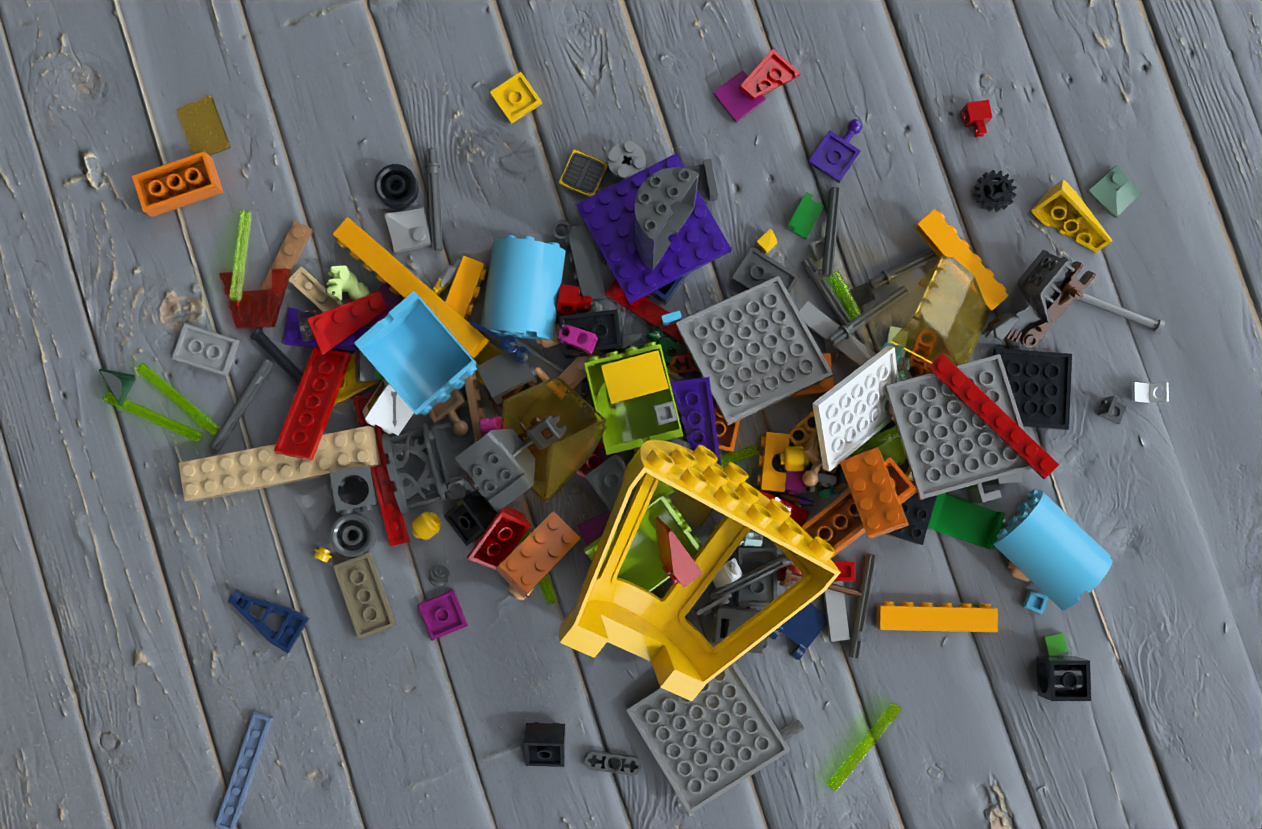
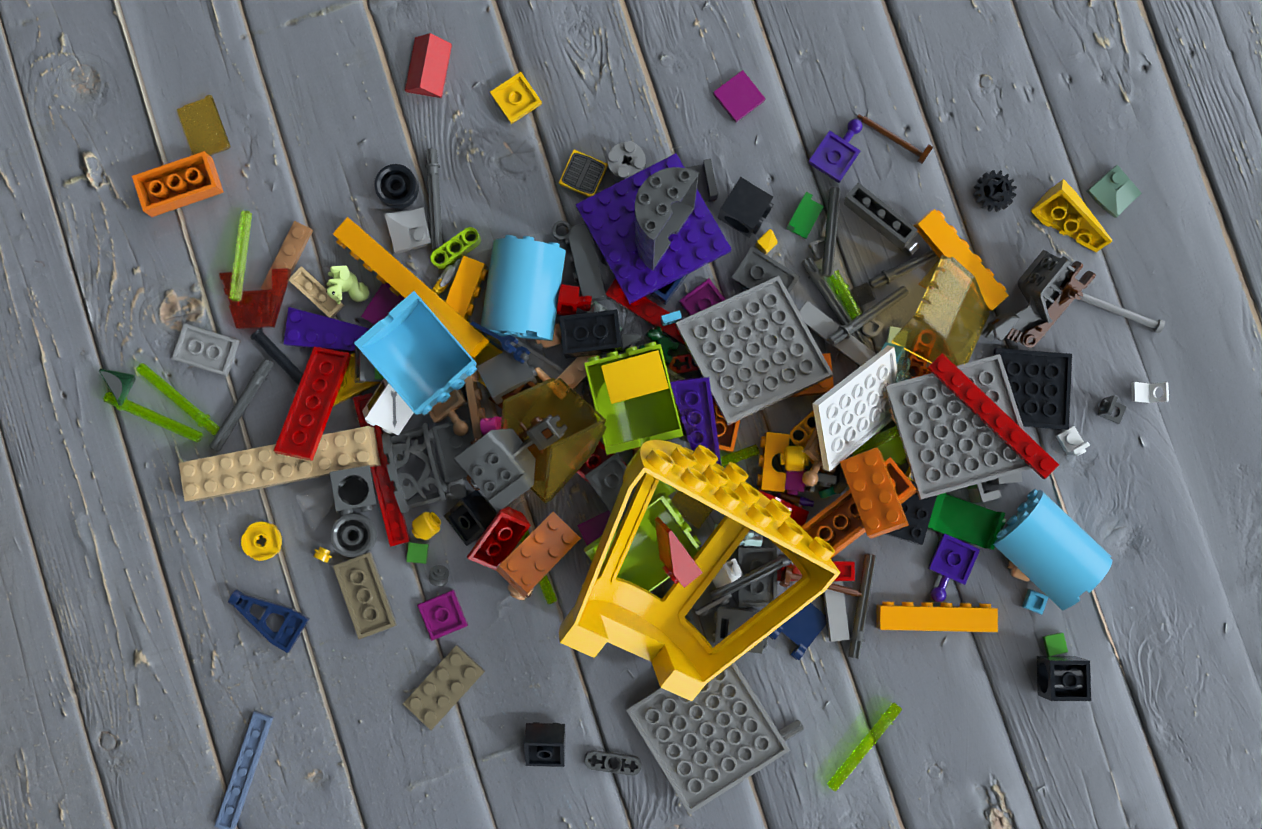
clear smoke bracket [296,309,317,341] -> none
red wing [306,291,387,355] -> none
dark pink leg [557,324,598,354] -> none
light grey tile [653,401,677,425] -> none
wing [738,49,801,101] -> none
red brick [960,100,993,138] -> none
none -> yellow plate [241,522,282,561]
none -> dark tan plate [403,645,485,730]
none -> slope [405,33,452,98]
none -> bright green tile [406,542,429,564]
none -> lime beam [431,227,481,270]
none -> magenta tile [679,278,726,316]
none -> black brick [718,177,774,238]
none -> dark grey hinge [844,183,919,256]
none -> reddish brown piece [857,114,933,164]
none -> light grey tile [861,318,884,338]
none -> dark purple plate [928,533,980,602]
none -> white bracket [1056,426,1090,457]

